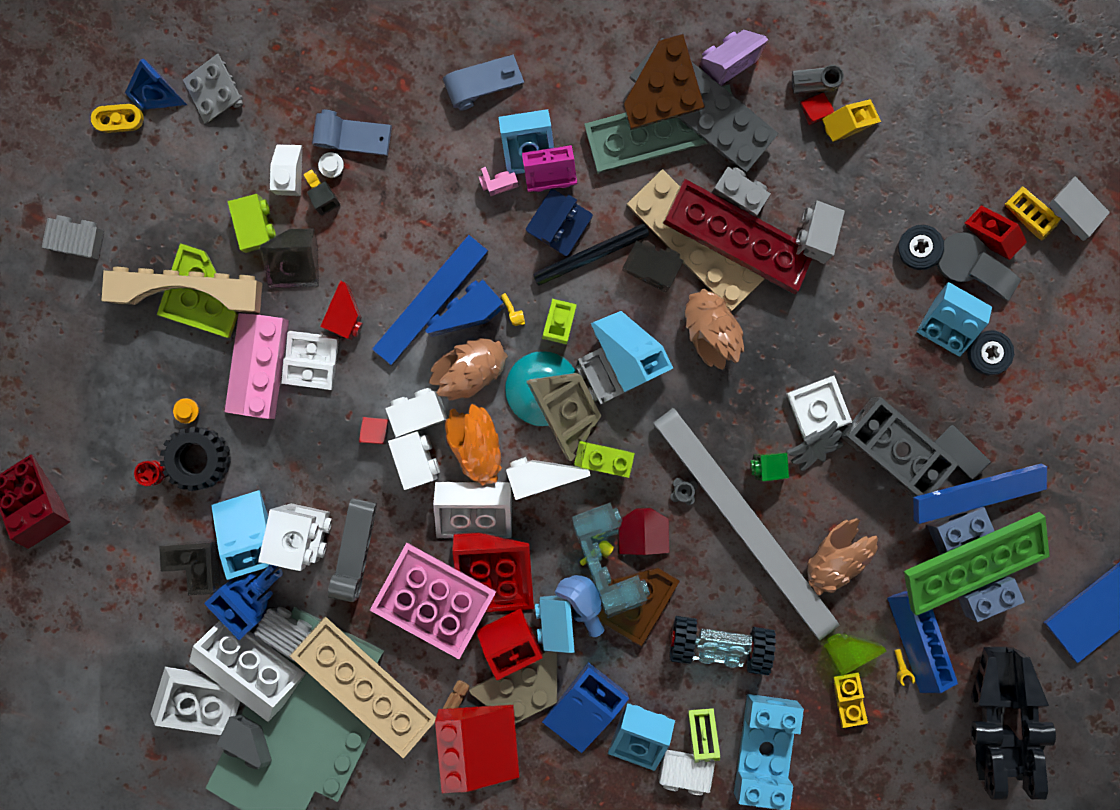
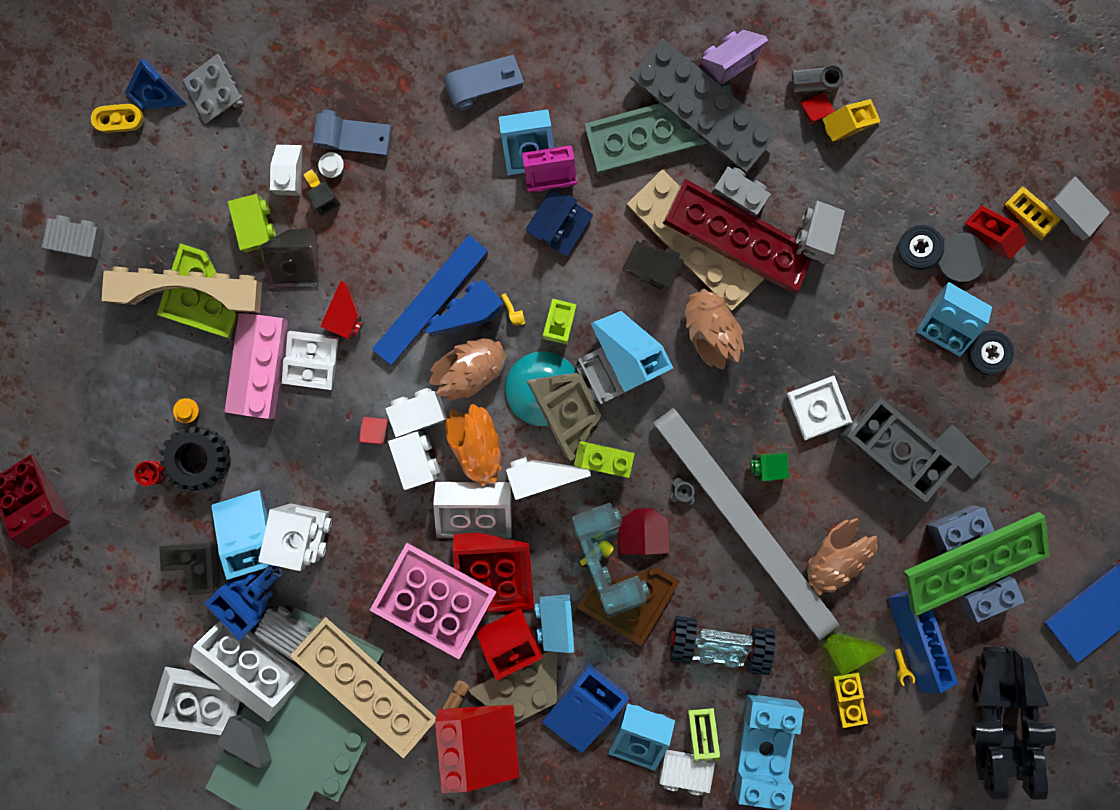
dark grey beam [328,498,377,602] -> none
bright pink bracket [479,167,519,196] -> none
black axle [533,224,649,286] -> none
medium blue piece [555,575,604,637] -> none
reddish brown plate [624,34,704,130] -> none
dark grey piece [786,421,844,471] -> none
blue tile [913,463,1047,524] -> none
dark grey slope [968,252,1021,301] -> none

